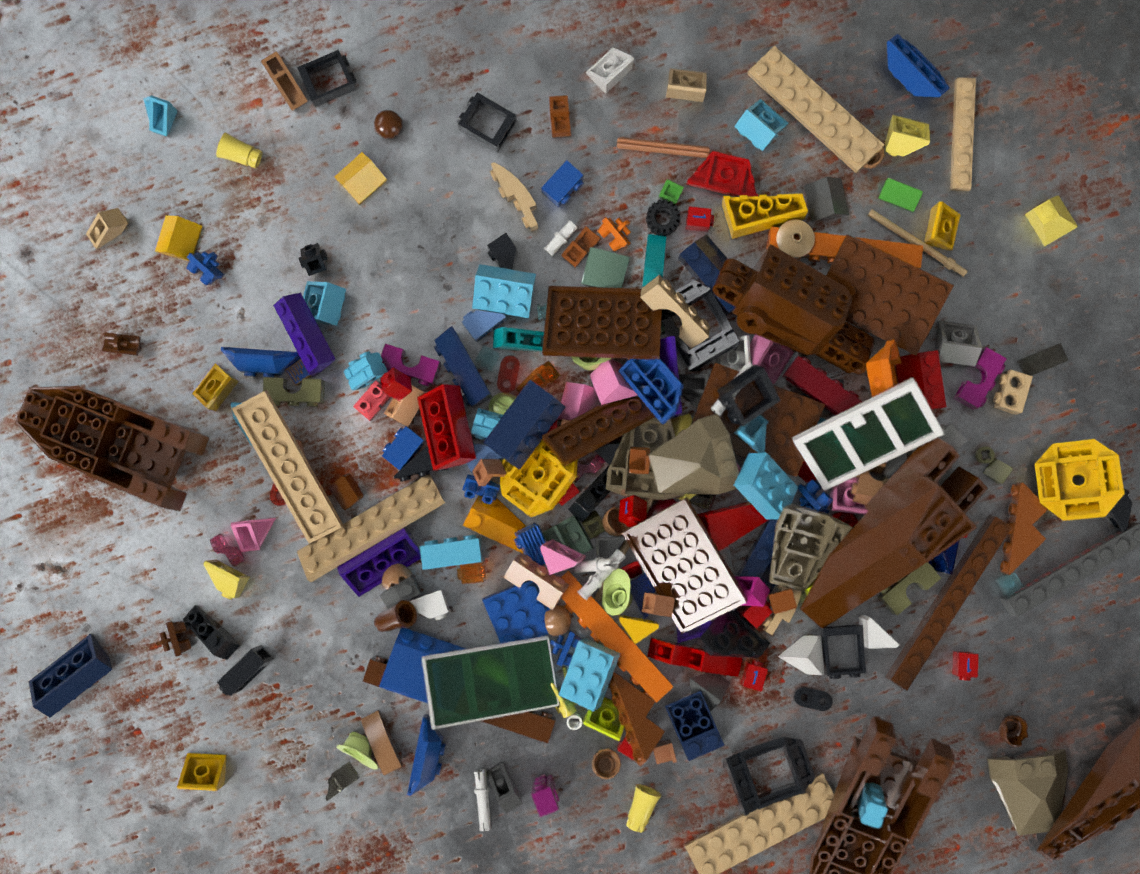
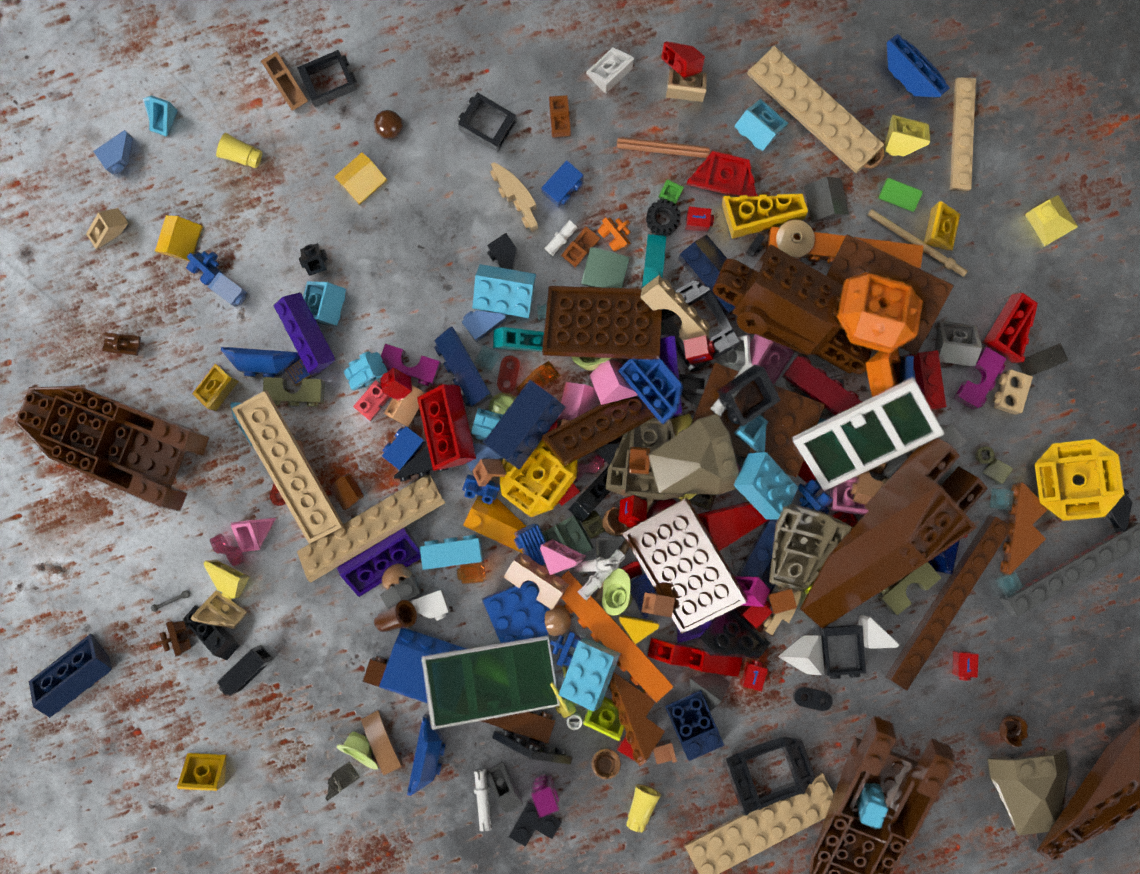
none -> medium blue slope [93,130,133,175]
none -> dark grey hinge [151,591,190,612]
none -> tan wing [191,590,247,629]
none -> medium blue slope [208,272,247,307]
none -> black plate [492,729,573,765]
none -> black plate [509,801,562,847]
none -> red slope [661,41,705,79]
none -> brick [683,335,715,365]
none -> black plate [746,233,765,257]
none -> orange piece [837,272,923,354]
none -> blue plate [899,356,915,396]
none -> red wedge [983,293,1038,363]
none -> clear light blue plate [989,488,1014,511]

